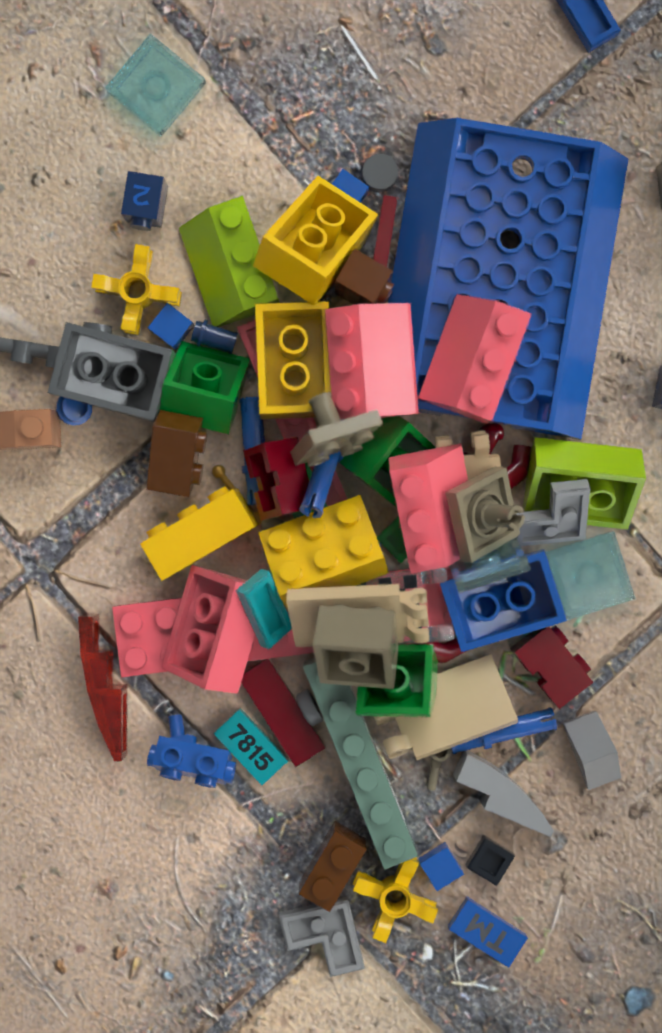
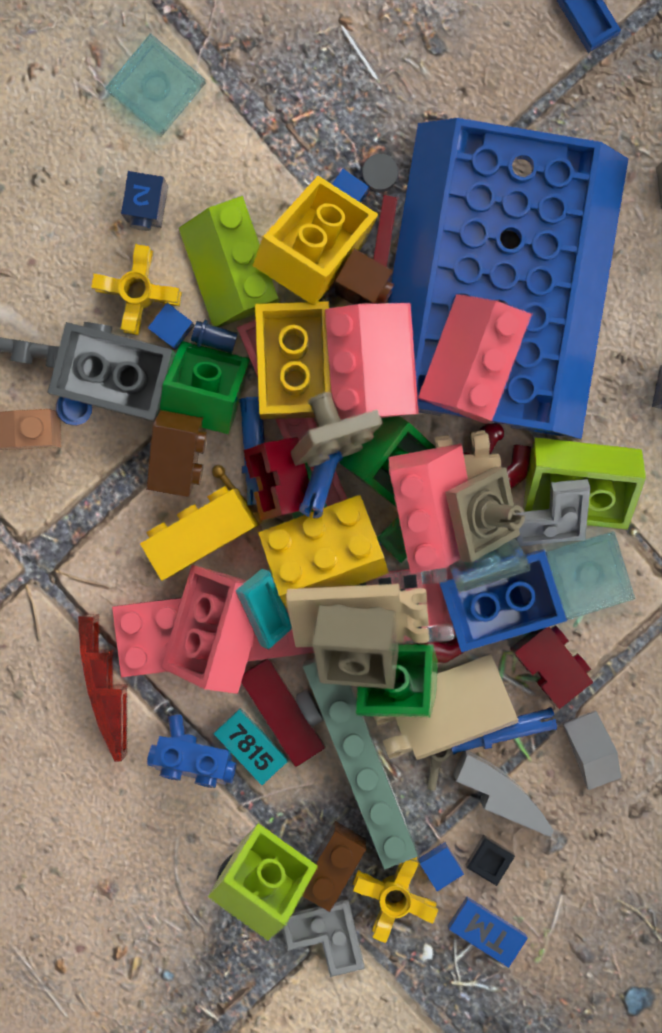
none -> lime piece [207,823,318,941]

